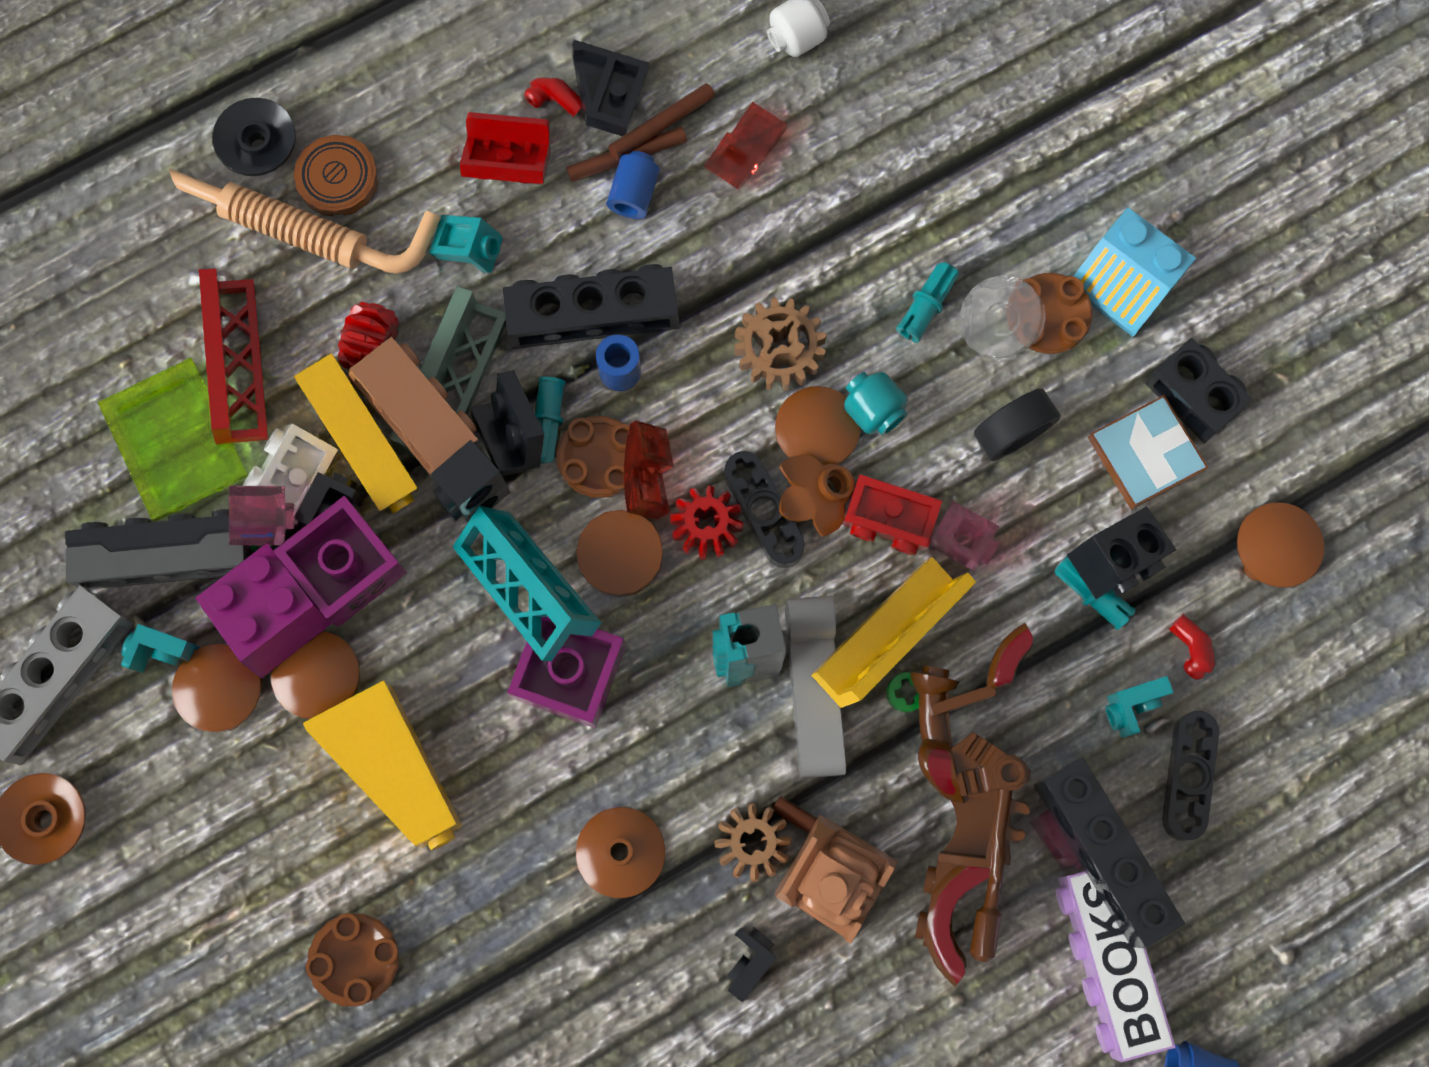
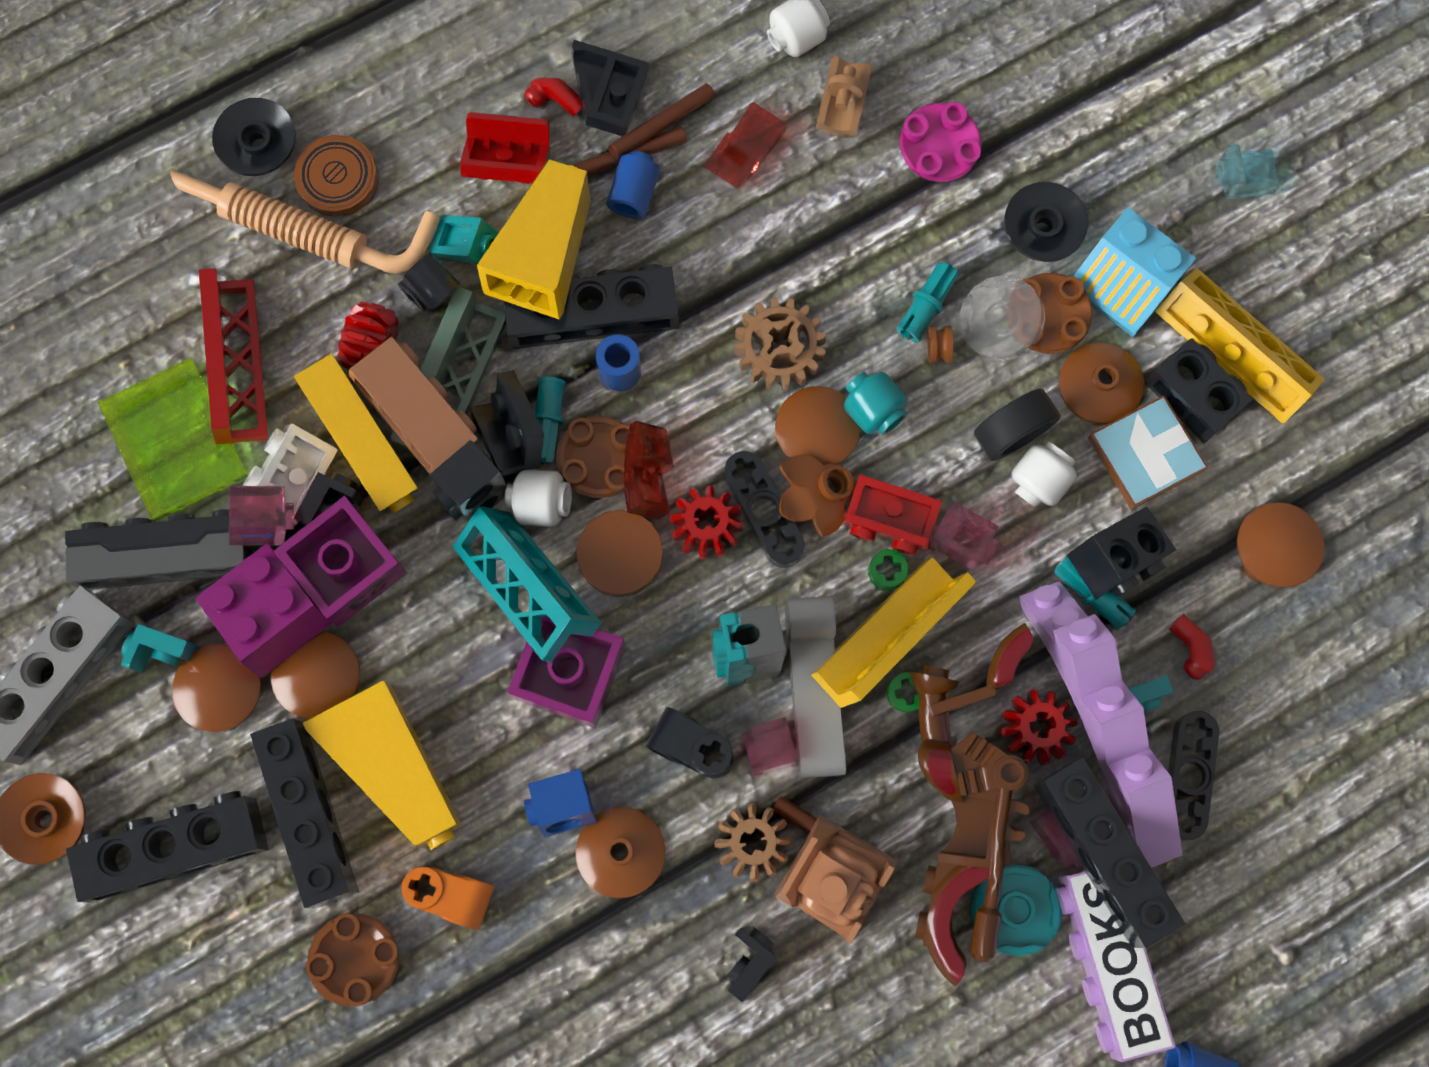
none -> black brick [66,791,269,903]
none -> black brick [250,718,360,909]
none -> black piece [397,252,460,311]
none -> orange piece [401,867,495,930]
none -> yellow slope [477,159,591,319]
none -> white head [505,469,572,527]
none -> blue brick [524,769,597,838]
none -> black piece [645,707,734,779]
none -> clear pink brick [741,717,798,777]
none -> medium nougat hips [816,56,873,138]
none -> green bush [868,549,909,591]
none -> dark pink dish [899,102,981,182]
none -> dark orange bush [927,326,953,364]
none -> teal tile [970,864,1062,957]
none -> red gear [1000,689,1078,766]
none -> black dish [1004,182,1088,262]
none -> white head [1011,441,1077,508]
none -> lavender arch [1019,581,1183,868]
none -> dark orange dish [1059,342,1144,424]
none -> yellow fence [1155,268,1325,424]
none -> clear light blue bracket [1216,144,1279,199]

